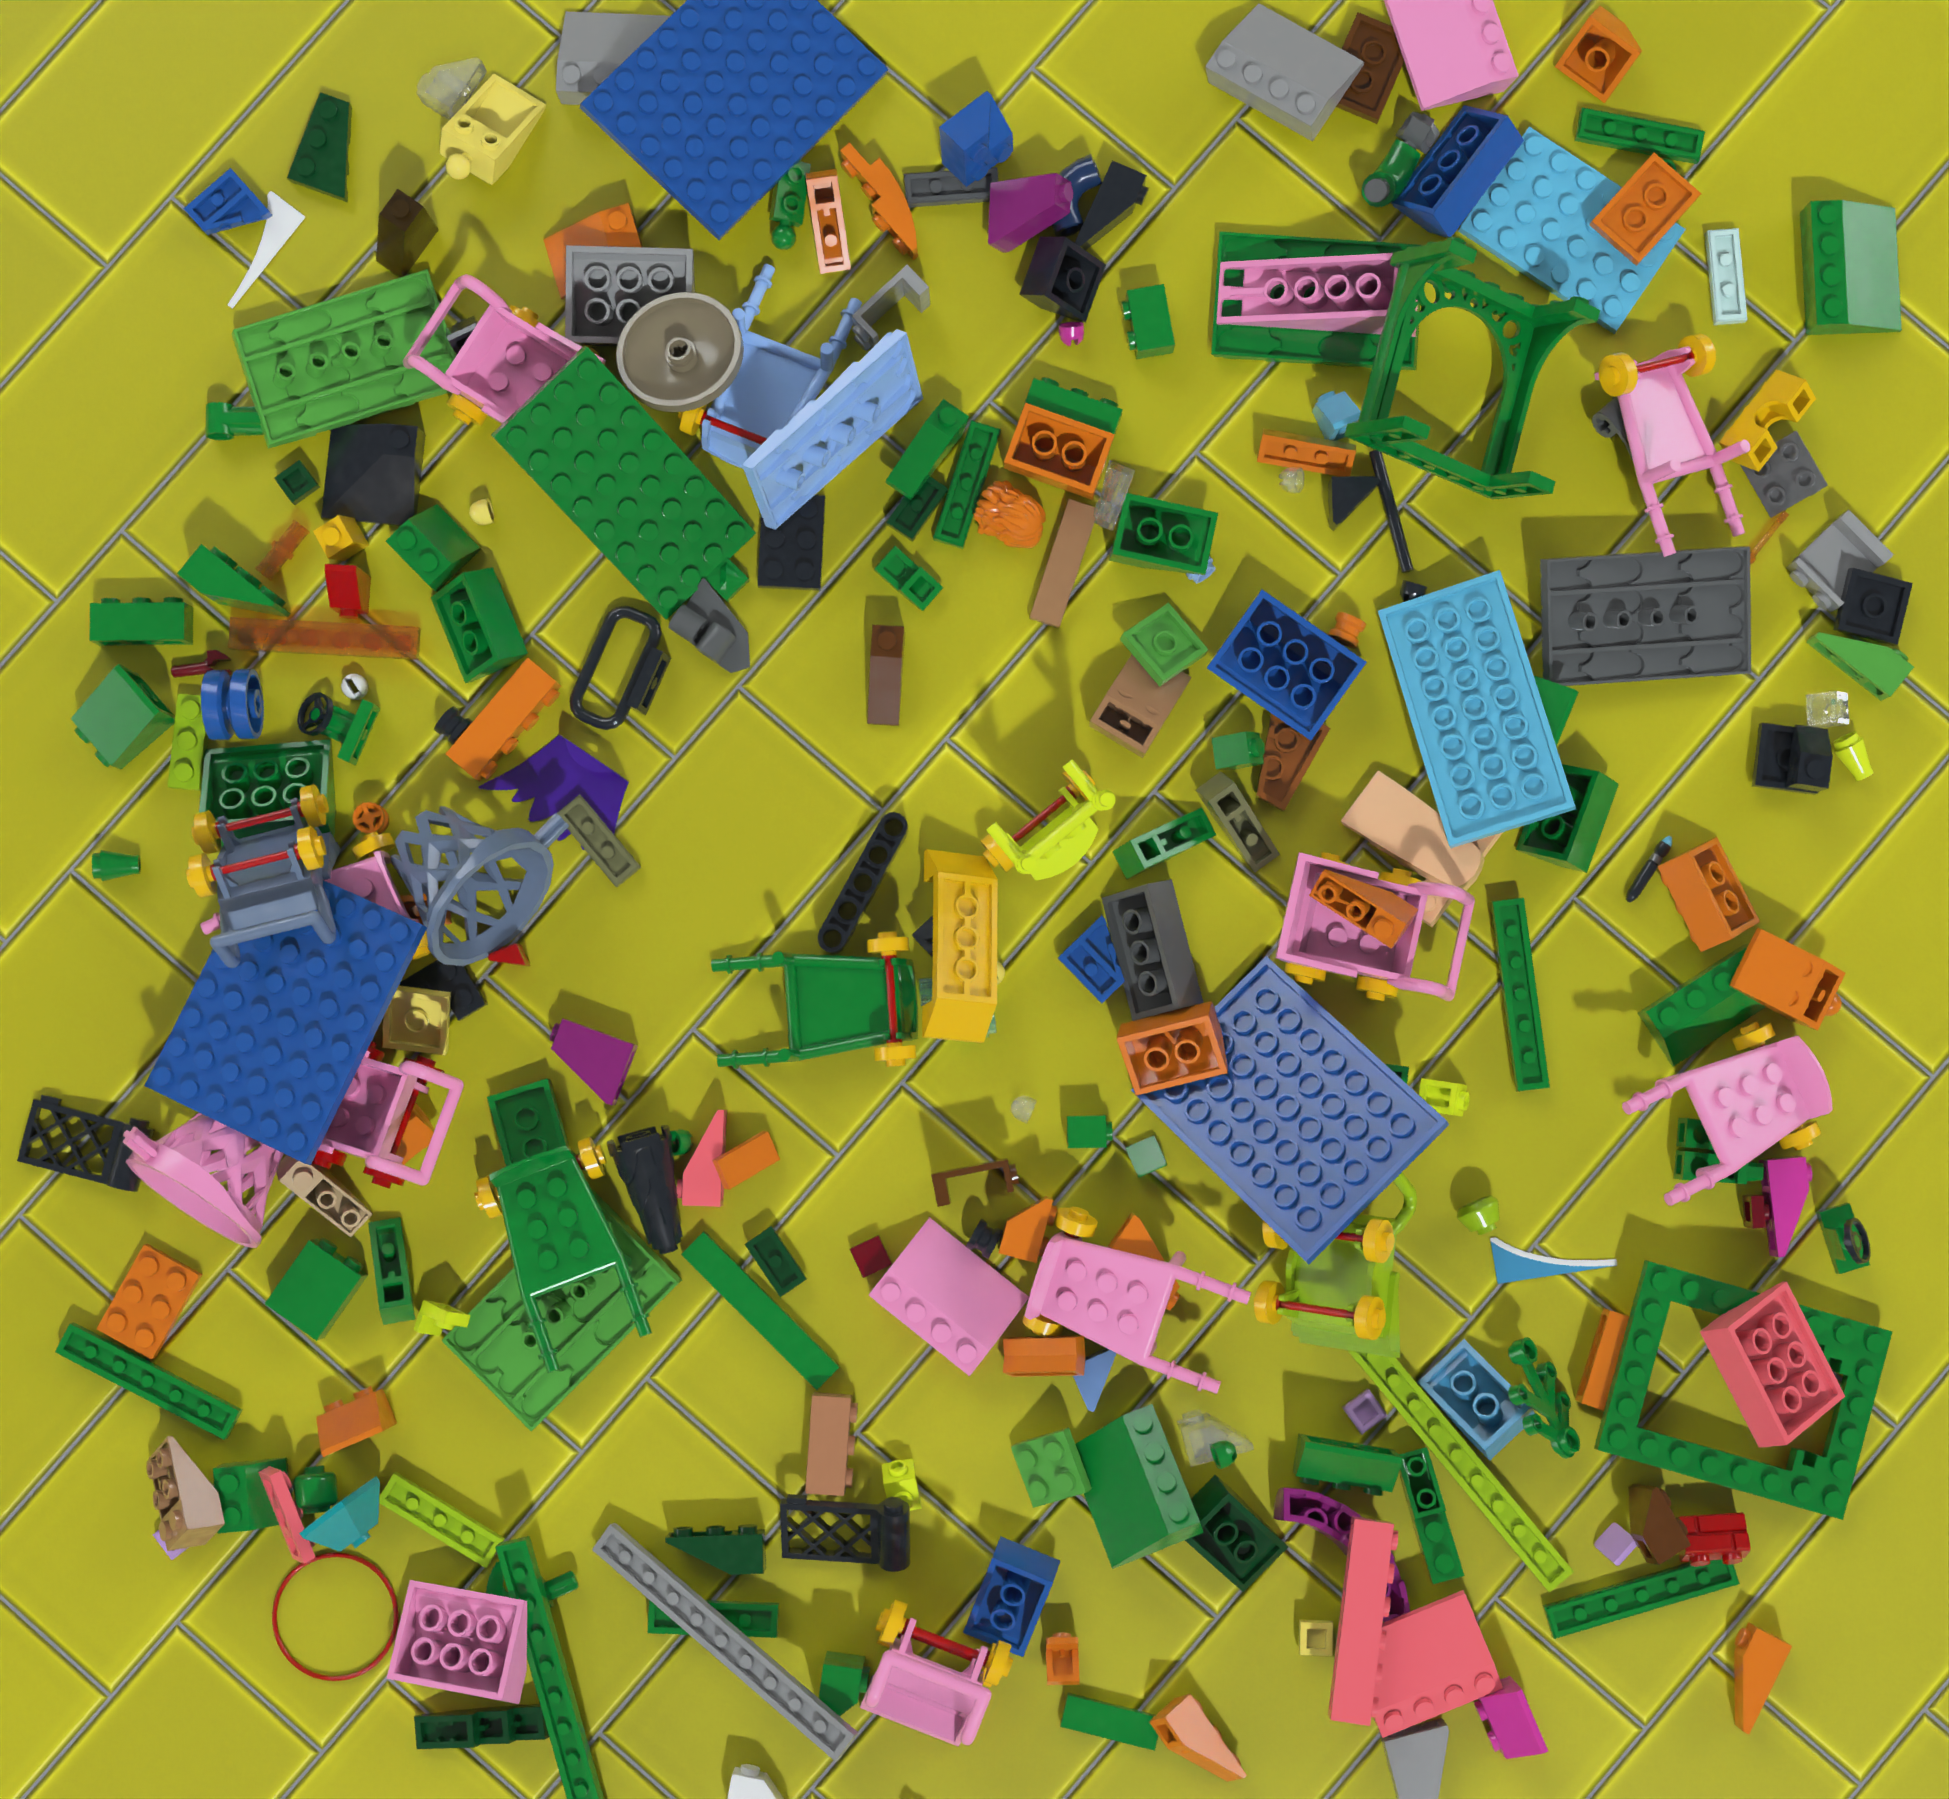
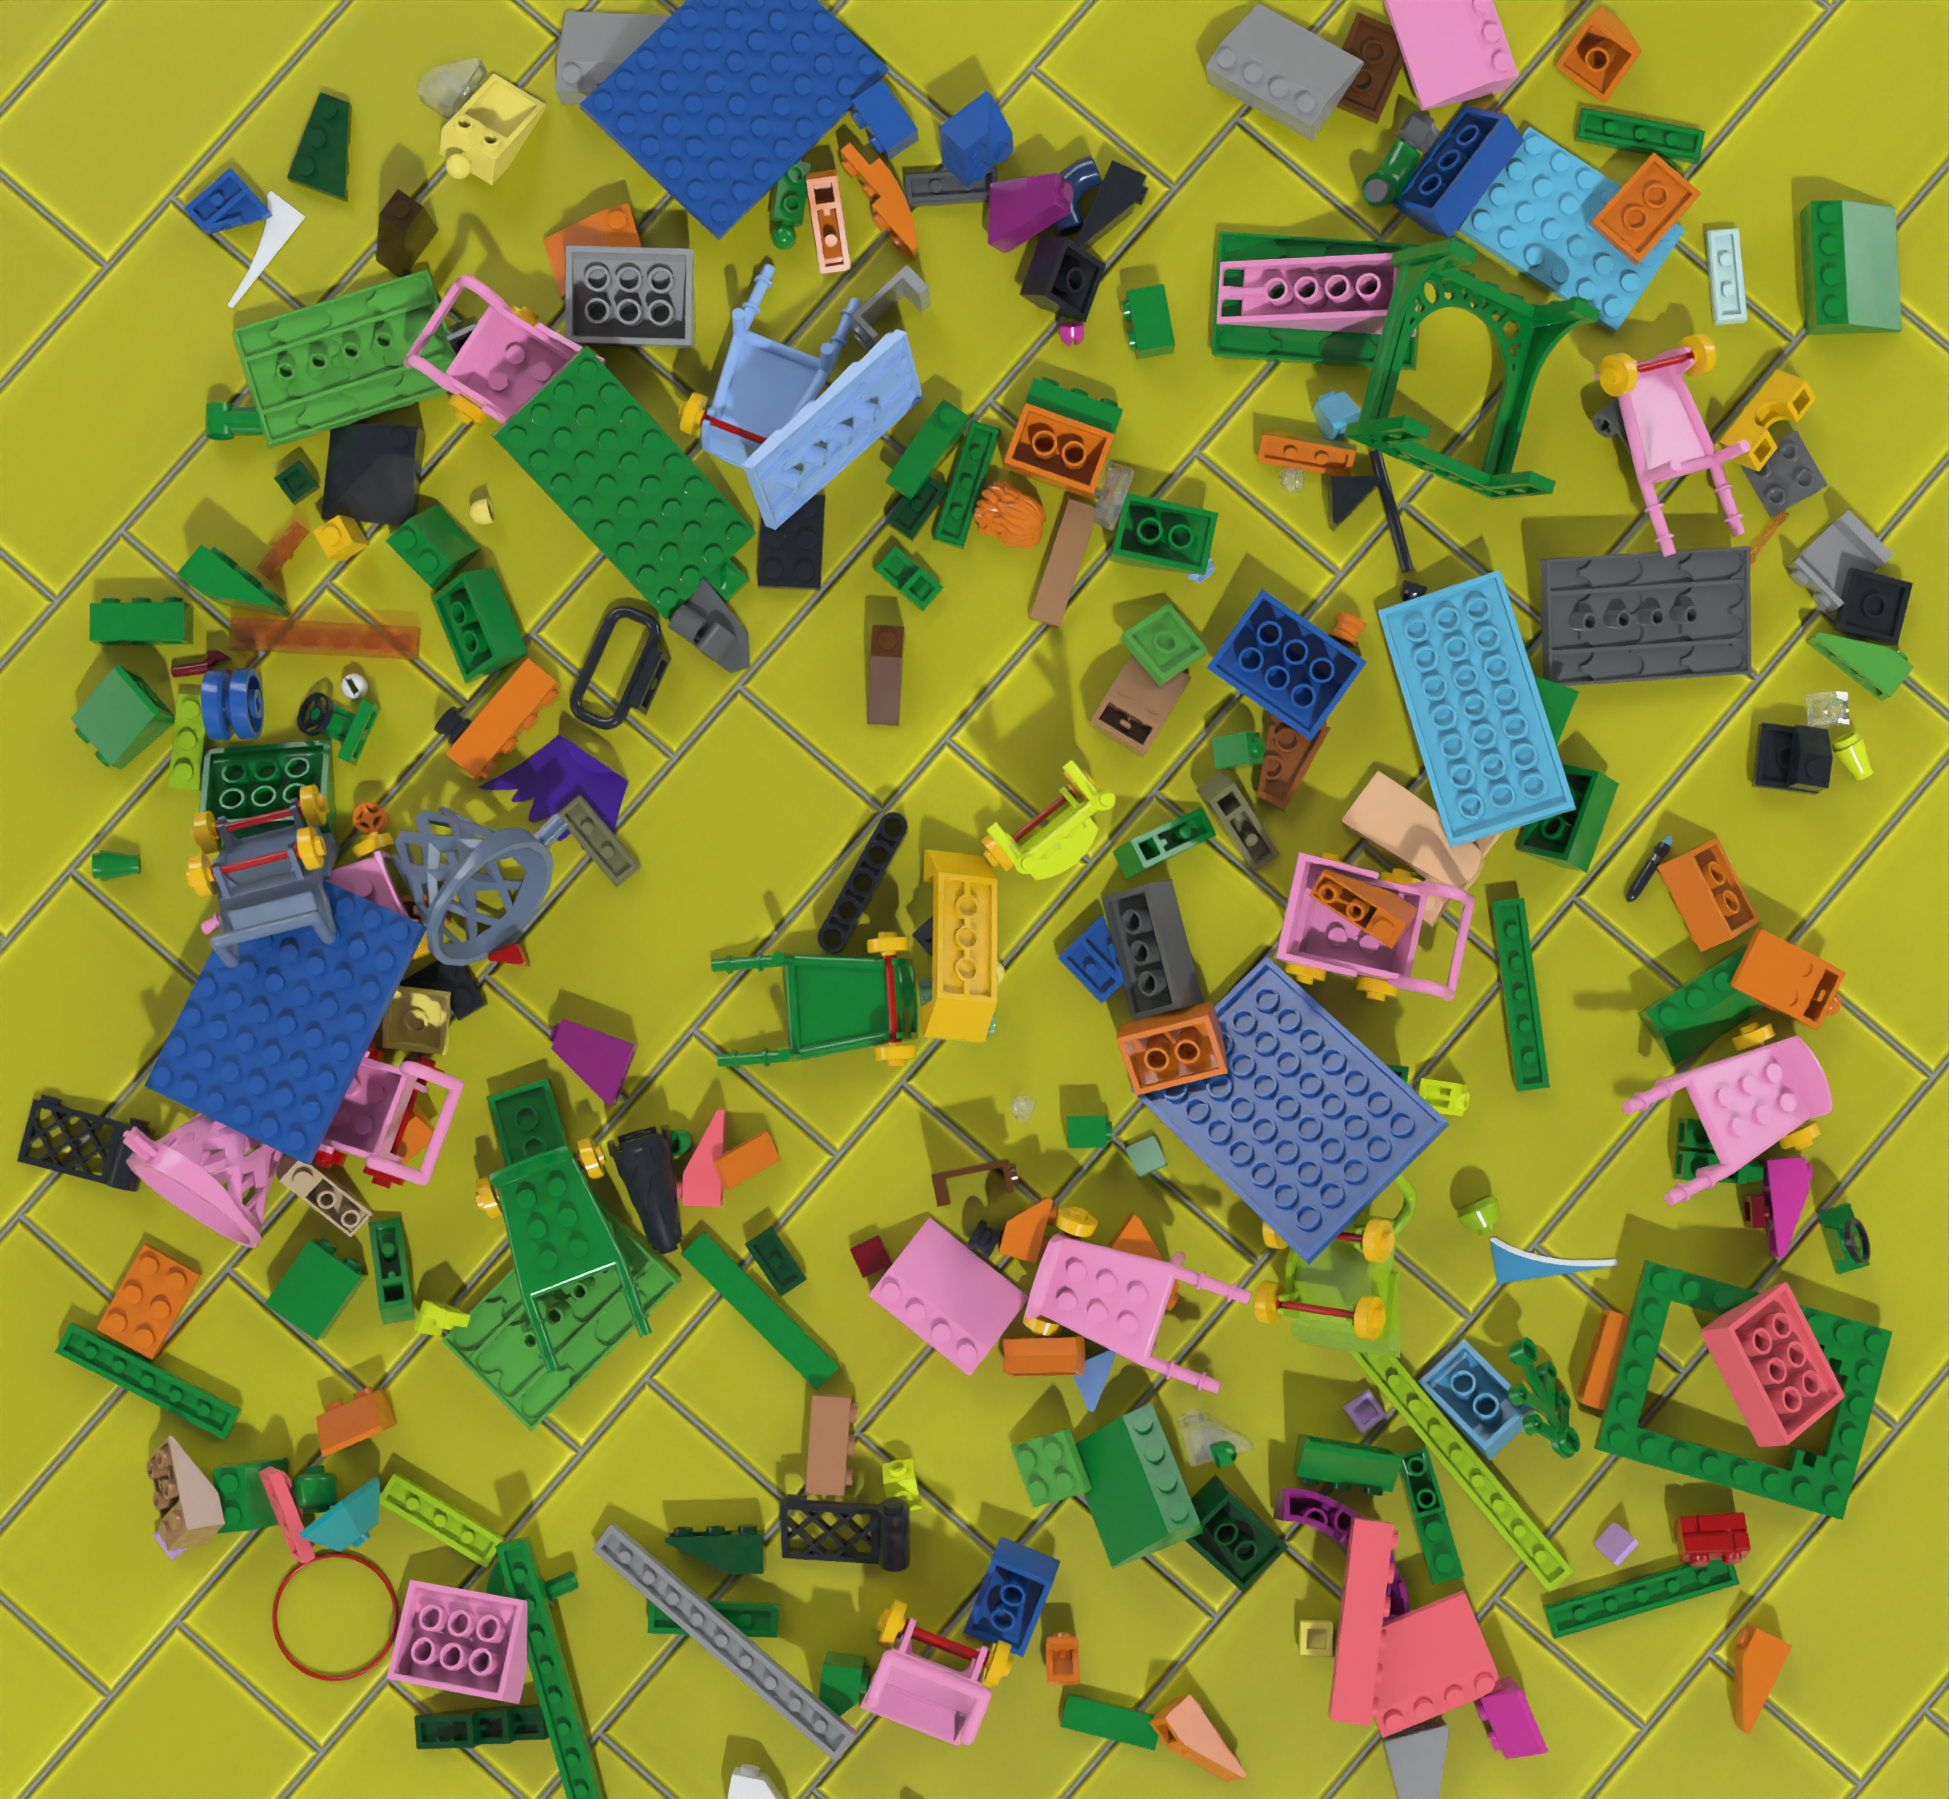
red slope [324,564,371,619] -> none
dark tan dish [616,292,744,412] -> none
reddish brown slope [1628,1483,1691,1565] -> none
none -> blue brick [850,79,919,161]

